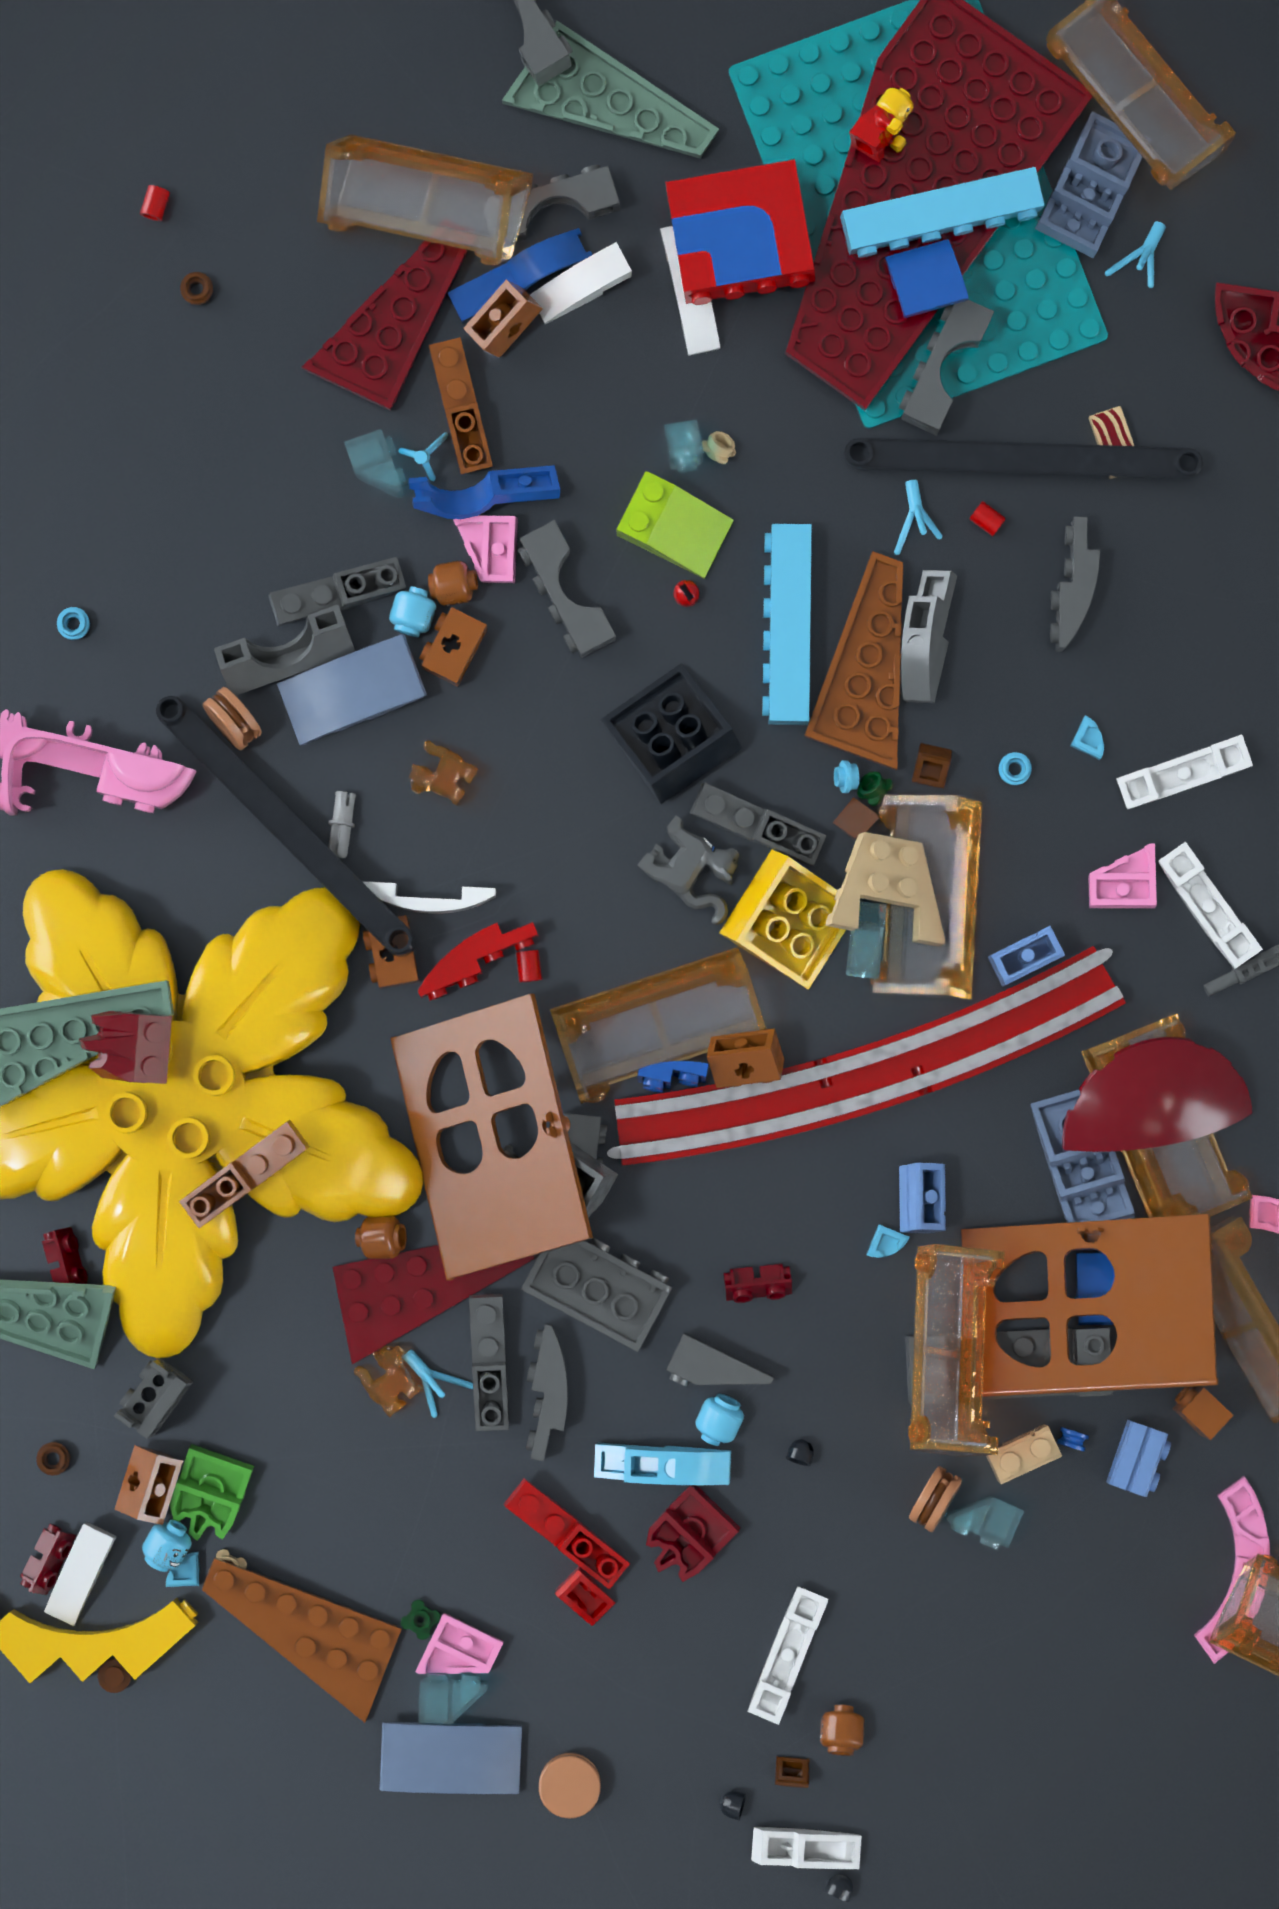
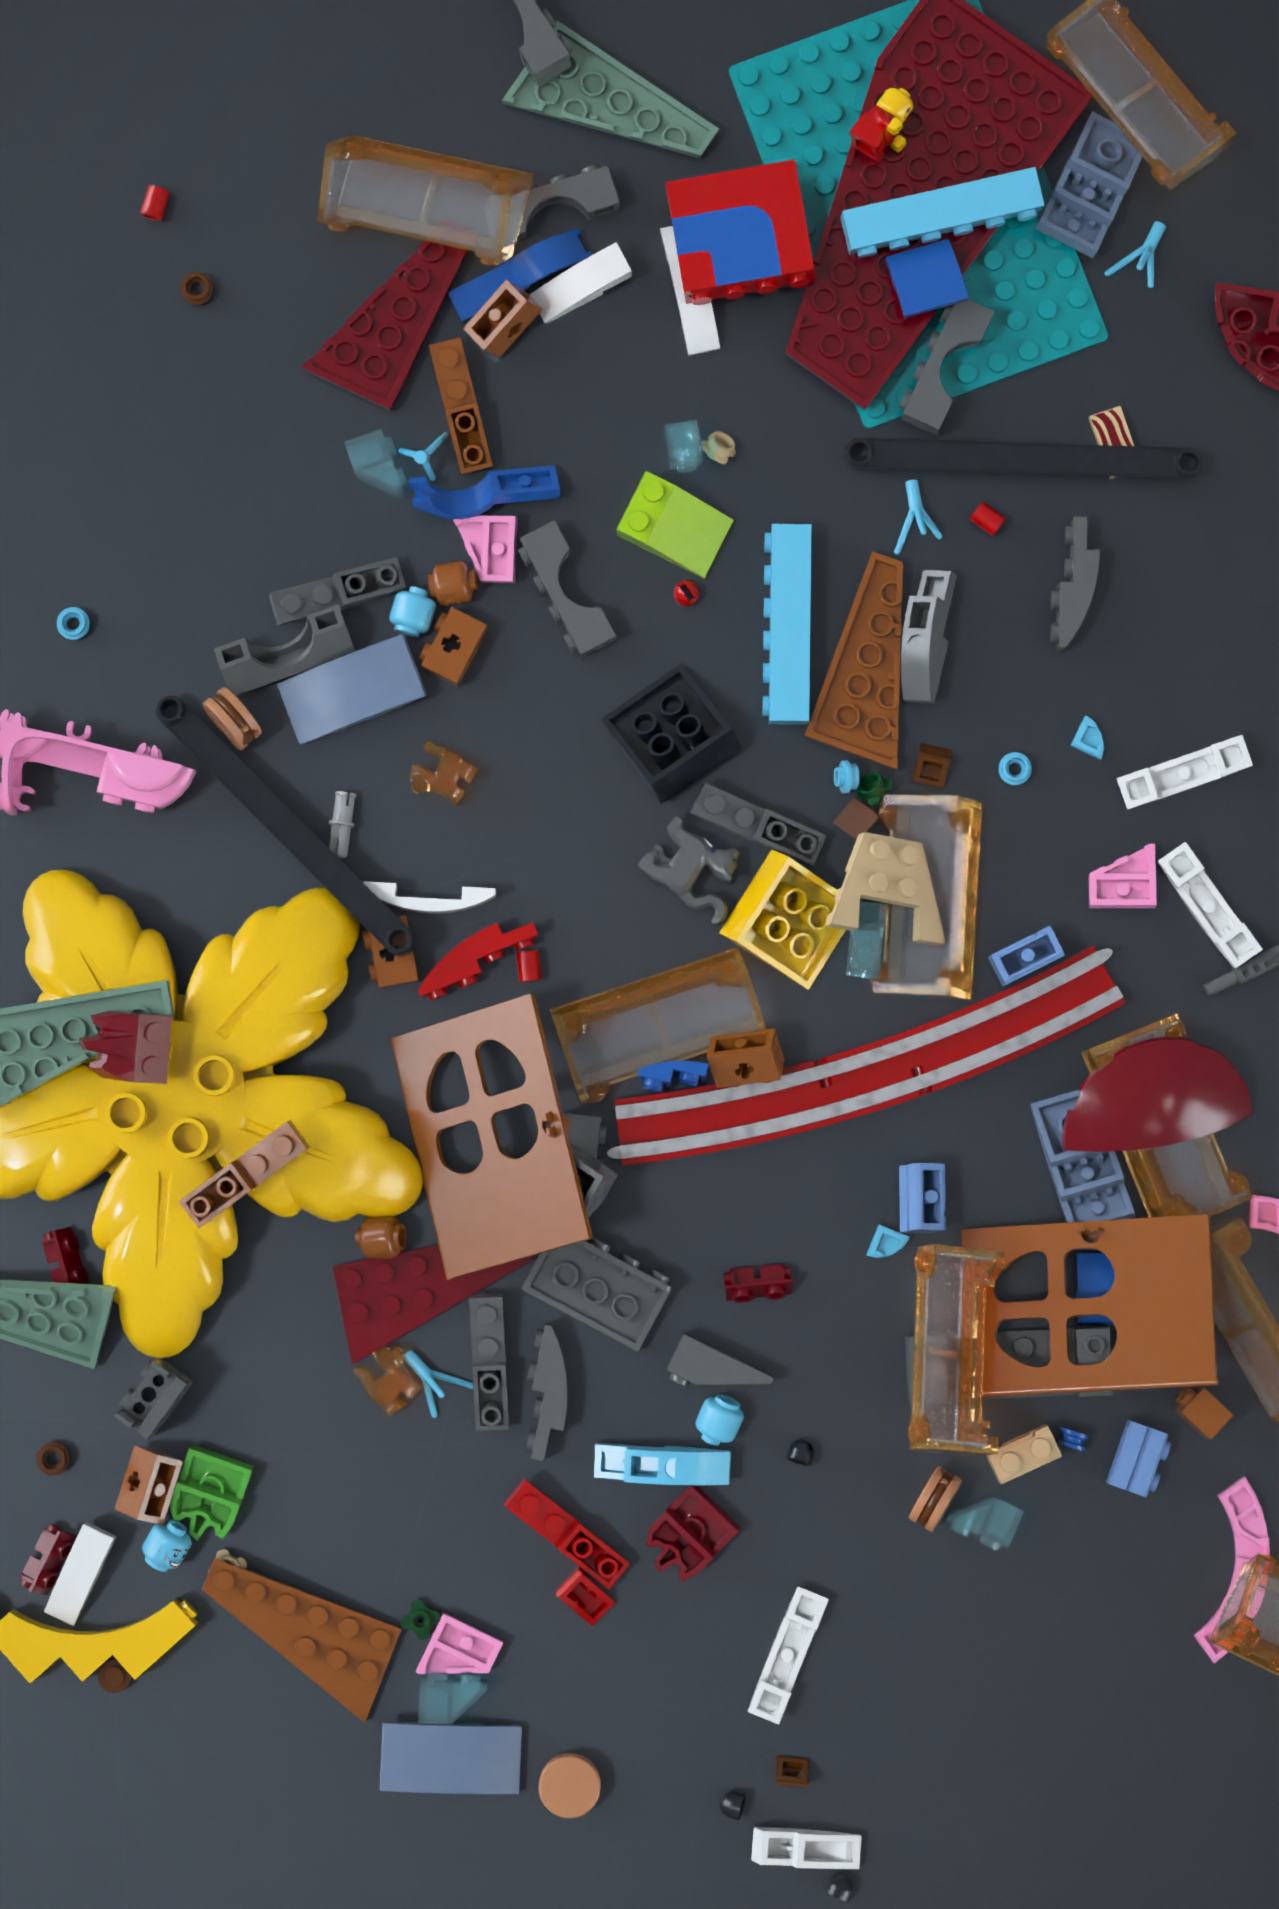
medium azure tile [166,1551,200,1587] -> none
dark orange head [820,1705,865,1756] -> none

